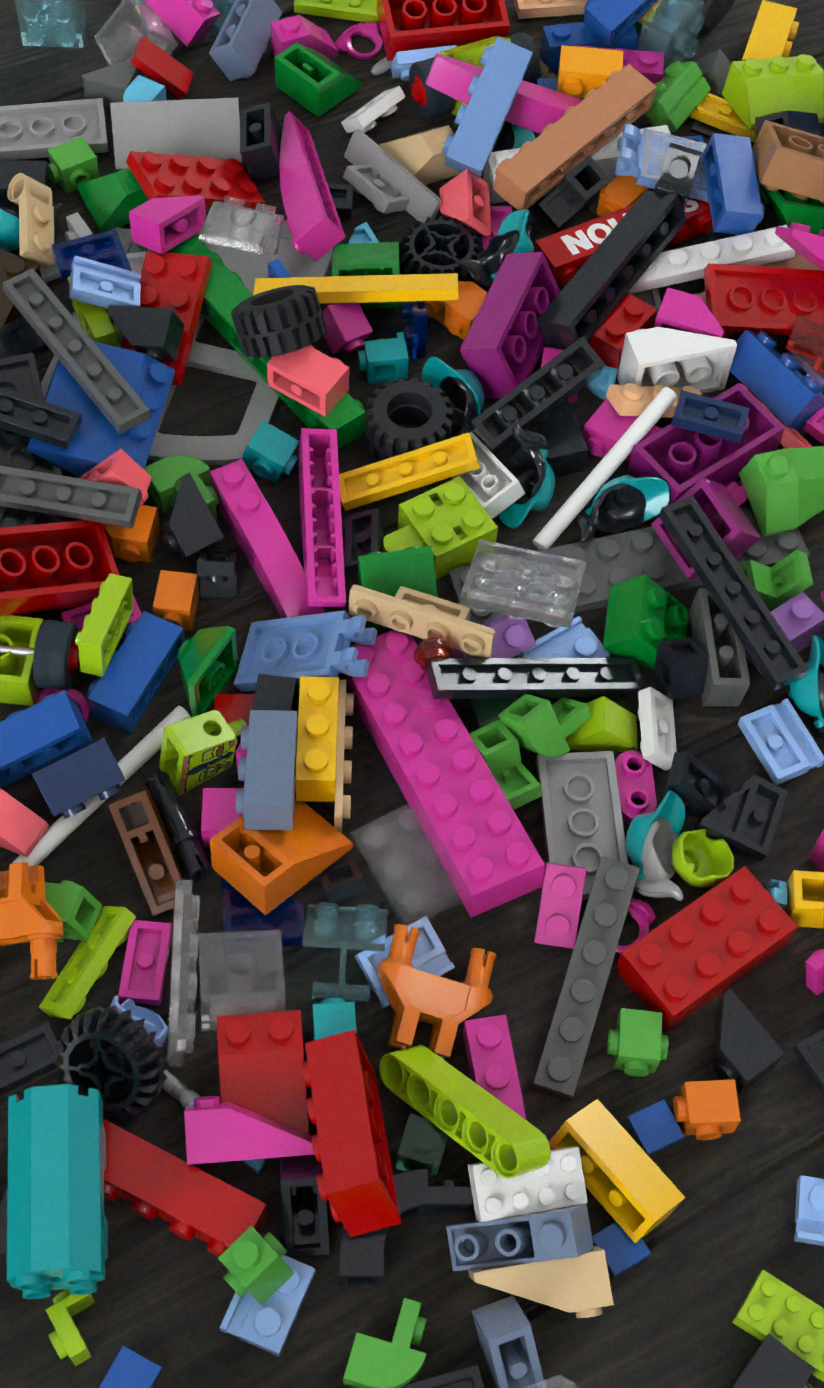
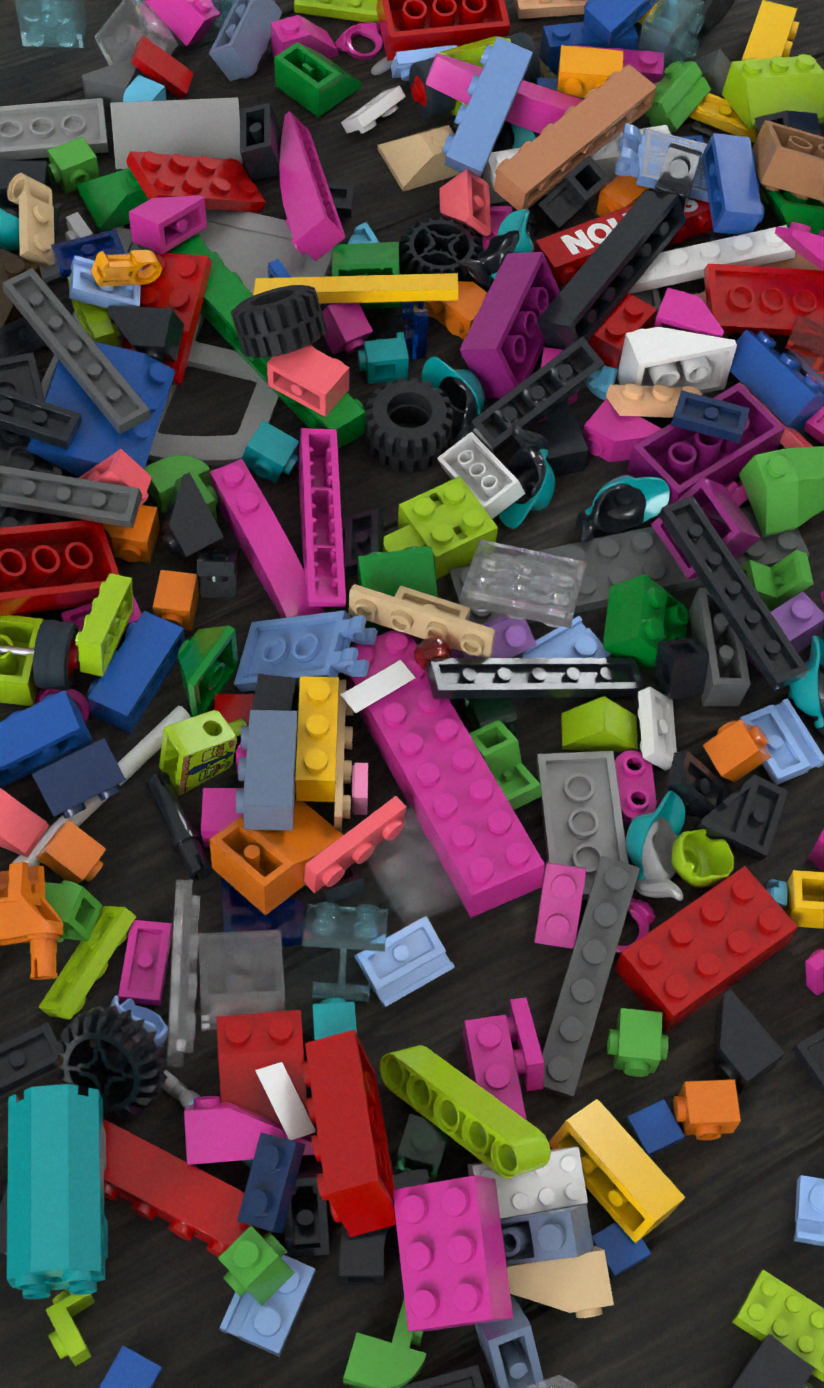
reddish brown slope [108,788,191,916] -> none
clear slope [198,196,285,255] -> none
yellow plate [339,432,480,511] -> none
light grey bracket [343,130,442,223] -> none
orange connector [378,924,497,1059] -> none
bright green brick [498,693,592,757] -> none
white piece [532,387,677,550] -> none
none -> orange brick [36,820,106,884]
none -> light orange piece [91,250,162,286]
none -> dark blue plate [237,1132,306,1233]
none -> white sticker [255,1062,316,1140]
none -> coral plate [304,796,407,893]
none -> white sticker [341,660,416,713]
none -> bright pink tile [352,763,368,815]
none -> dark pink brick [393,1175,513,1331]
none -> dark pink plate [506,997,544,1091]
none -> orange brick [703,720,772,782]

